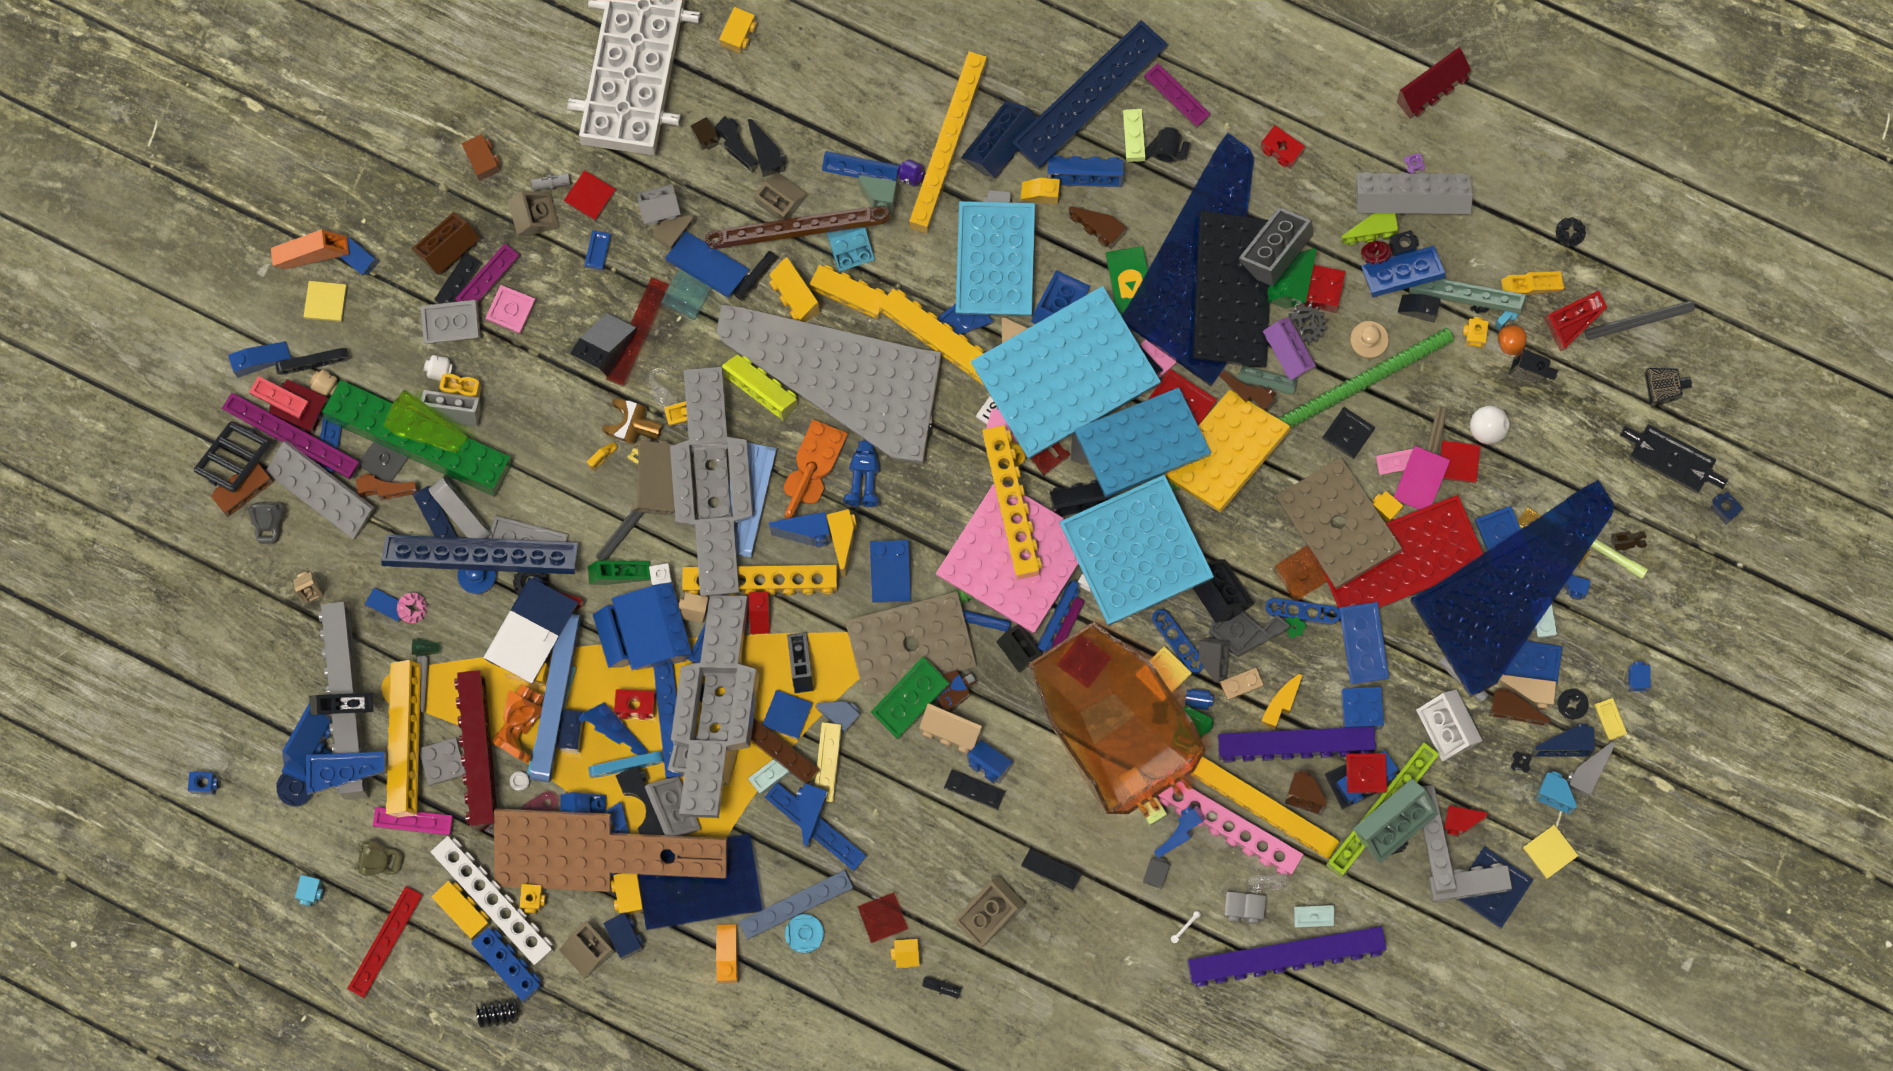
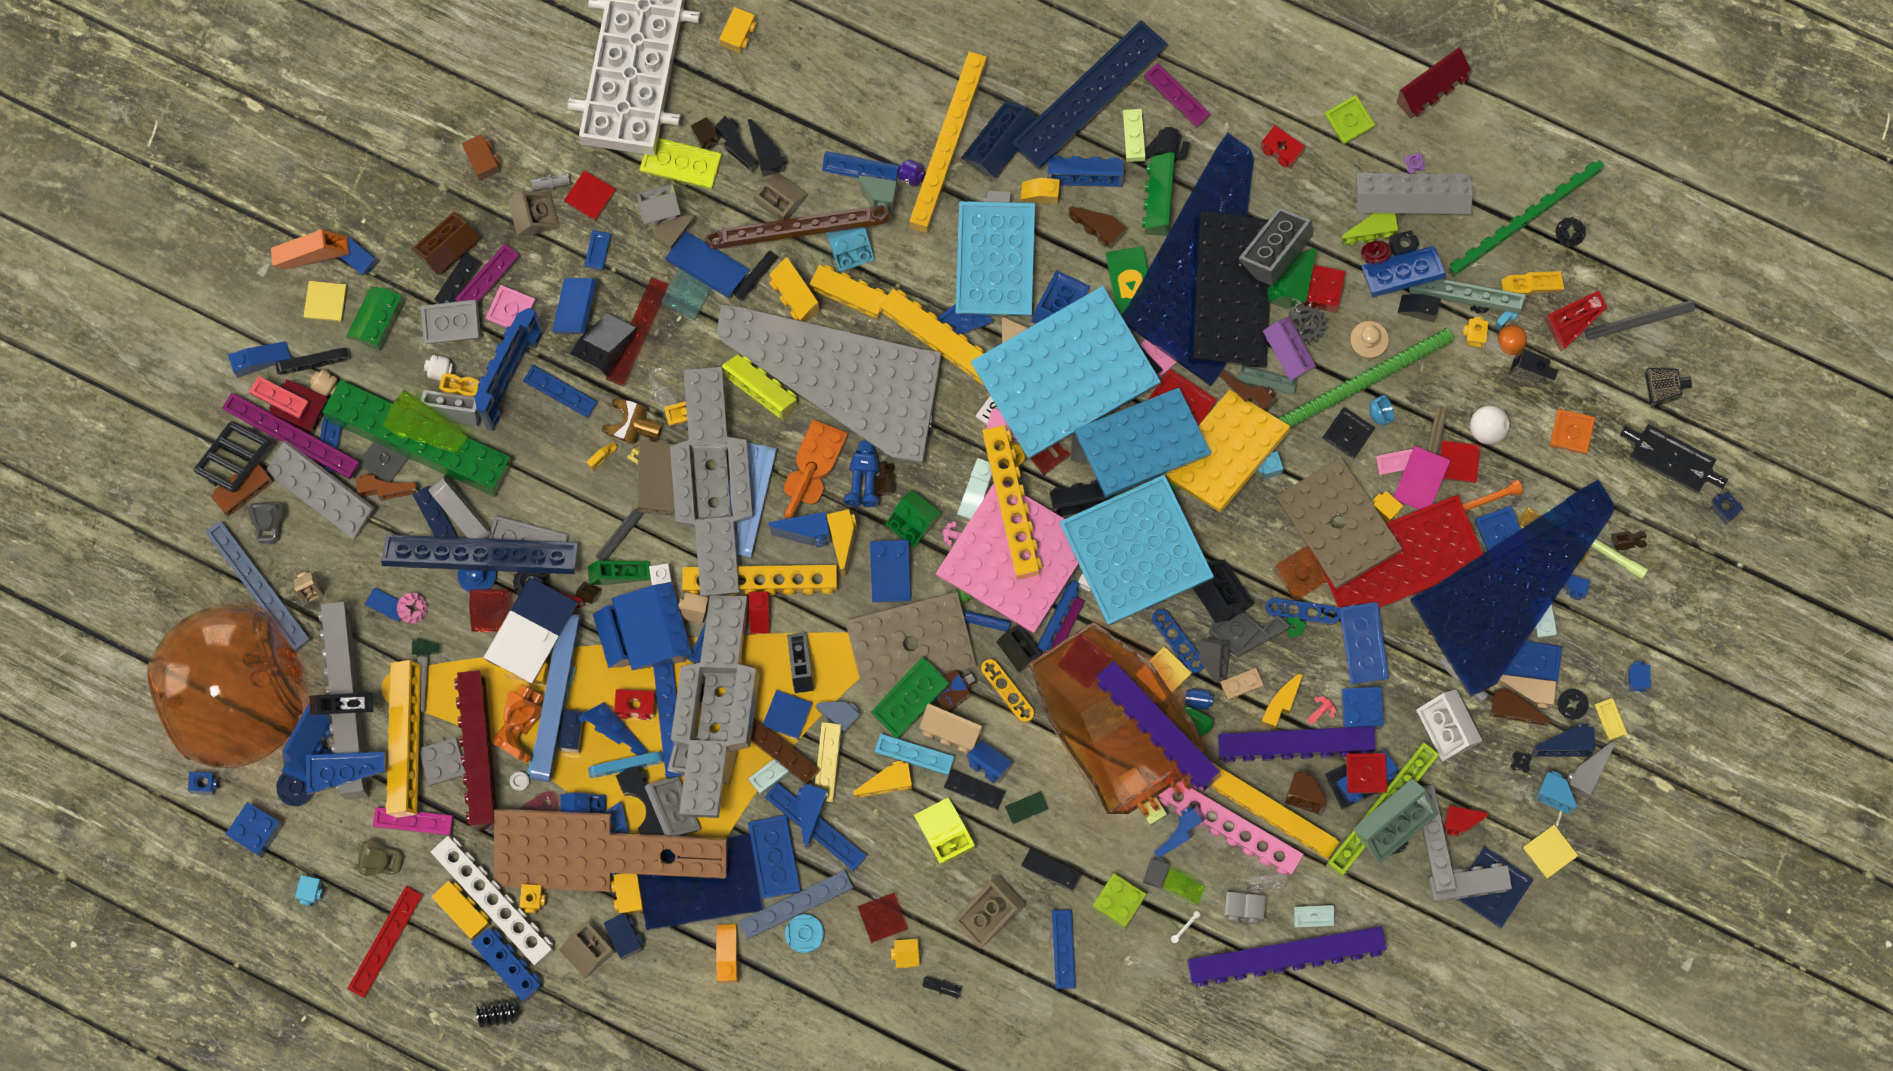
none -> clear orange windscreen [147,605,303,768]
none -> sand blue plate [205,521,310,652]
none -> blue brick [225,802,283,858]
none -> green slope [346,286,405,352]
none -> clear red slope [469,589,511,632]
none -> blue slope [474,308,544,431]
none -> blue tile [523,365,598,419]
none -> blue tile [552,278,597,334]
none -> dark brown plate [575,581,601,604]
none -> neon yellow tile [640,138,722,190]
none -> blue plate [748,815,801,900]
none -> yellow slope [853,761,912,798]
none -> dark brown plate [875,461,894,497]
none -> medium azure plate [875,734,954,776]
none -> green slope [885,490,942,548]
none -> neon yellow slope [914,797,975,867]
none -> bright pink piece [942,522,961,547]
none -> light aqua slope [957,458,992,520]
none -> yellow beam [981,659,1034,723]
none -> clear green tile [1005,791,1048,825]
none -> blue tile [1052,910,1075,990]
none -> lime brick [1092,873,1147,930]
none -> dark purple brick [1096,661,1221,792]
none -> green slope [1142,152,1174,236]
none -> clear neon green slope [1162,869,1205,906]
none -> medium azure brick [1257,451,1283,480]
none -> coral piece [1307,696,1336,724]
none -> lime plate [1324,95,1376,146]
none -> dark azure hair [1369,395,1395,426]
none -> green plate [1448,160,1605,278]
none -> orange piece [1462,479,1524,511]
none -> orange tile [1549,409,1595,455]

